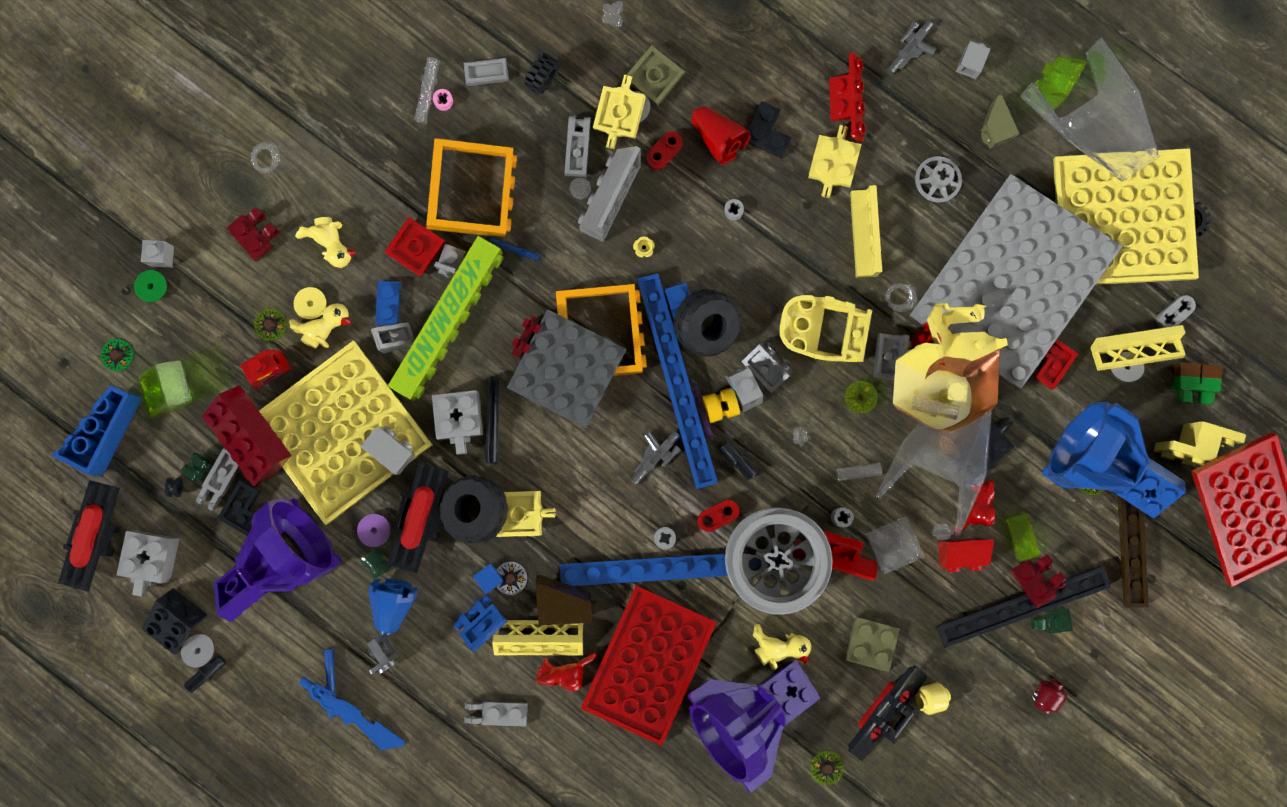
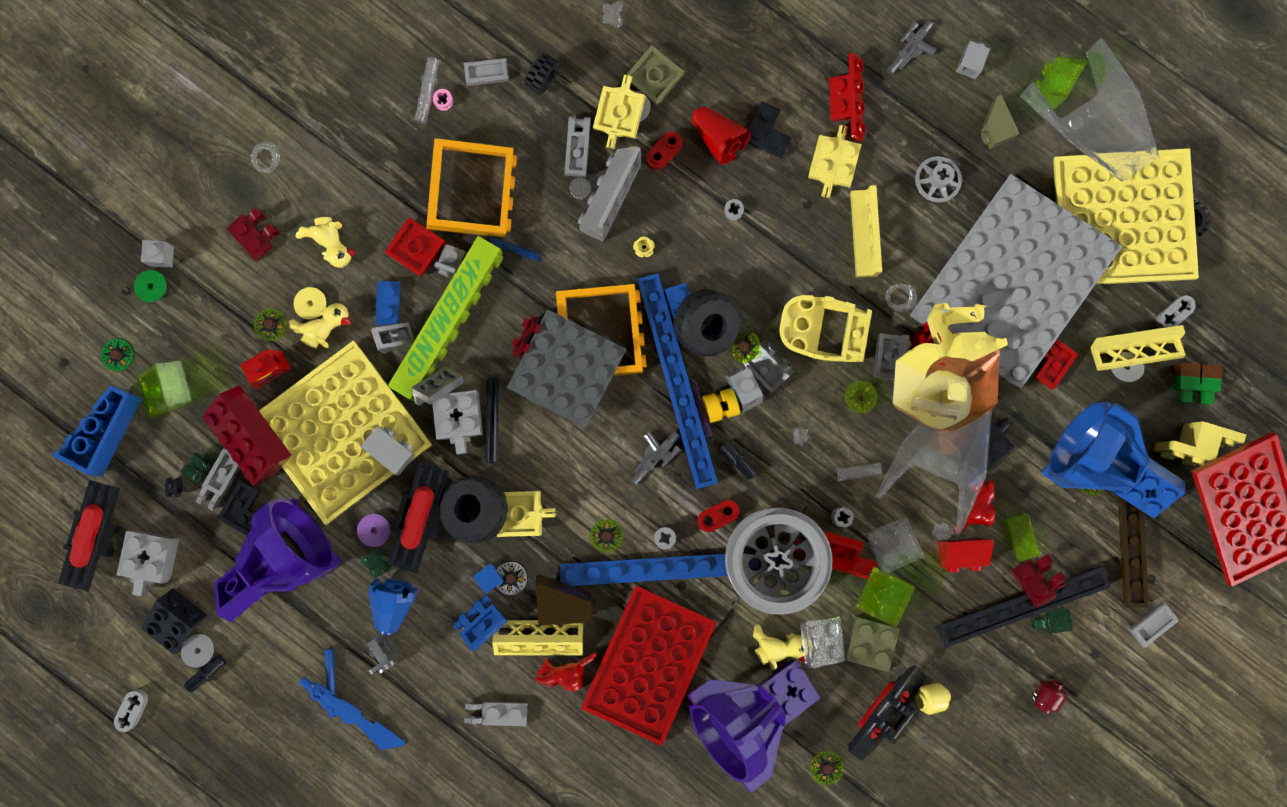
none -> light grey beam [114,689,148,732]
none -> flat silver bracket [411,366,464,406]
none -> piece [590,519,623,552]
none -> piece [733,331,760,363]
none -> clear plate [800,617,846,669]
none -> clear neon green slope [855,567,915,628]
none -> light grey tile [1128,602,1179,648]

